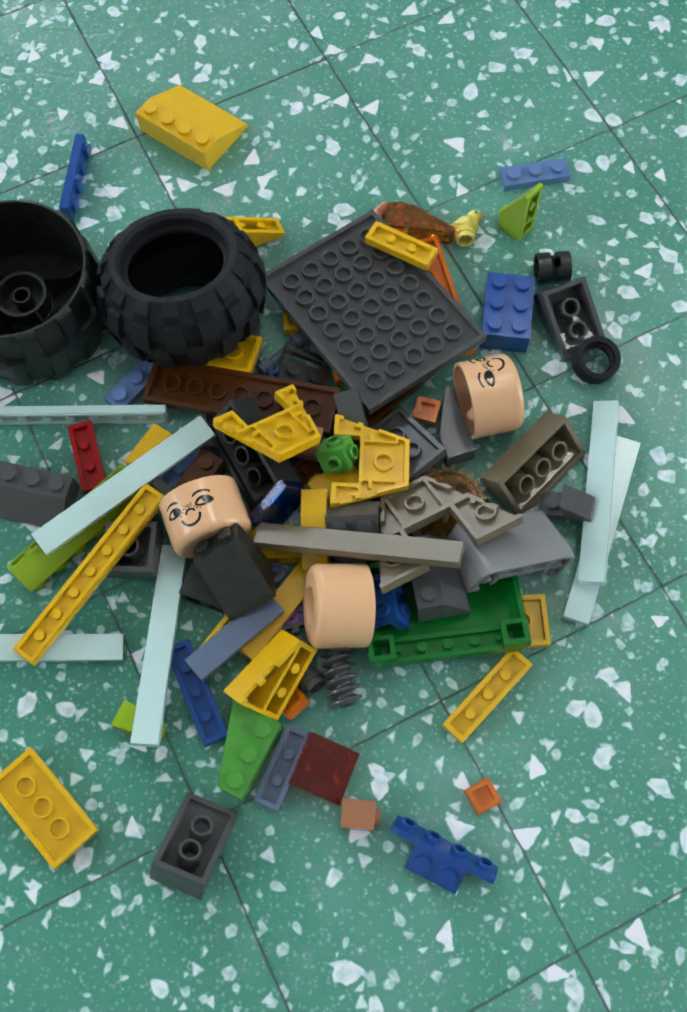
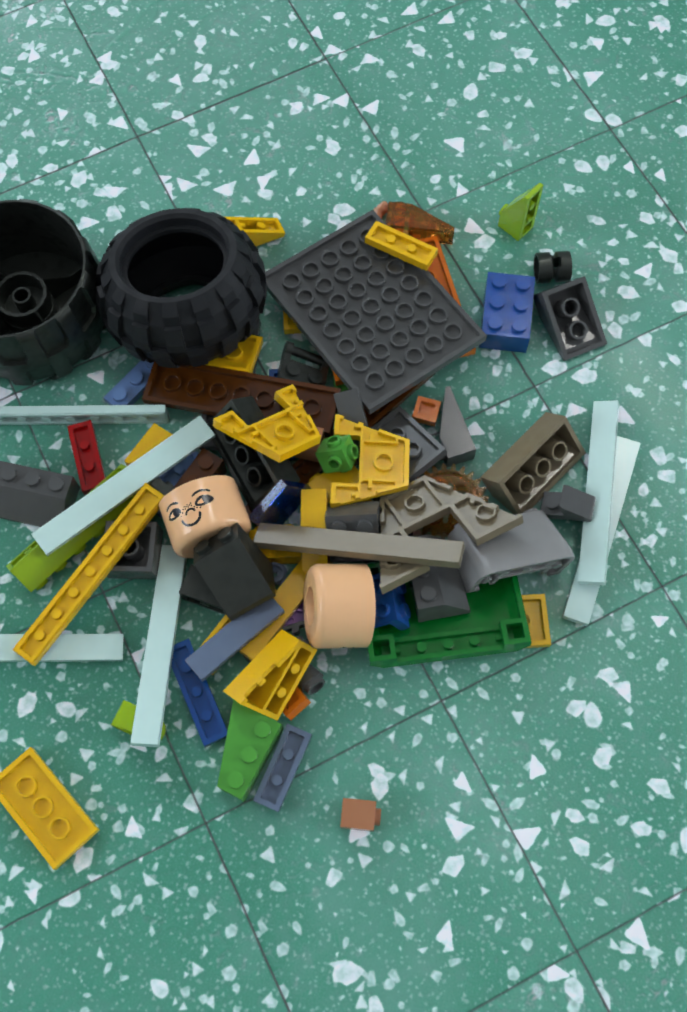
blue plate [59,134,91,221] -> none
yellow slope [135,85,248,171] -> none
dark grey slope [150,792,238,900] -> none
sand blue bar [256,331,308,376] -> none
clear red tile [288,732,360,806] -> none
dark grey piece [320,650,362,709] -> none
blue bracket [390,815,498,894] -> none
light yellow animal [442,210,484,247] -> none
yellow plate [442,651,533,744] -> none
light nougat piece [453,354,525,440] -> none
orange tile [464,777,502,816] -> none
medium blue plate [499,158,571,191] -> none
black tyre [572,336,621,384] -> none

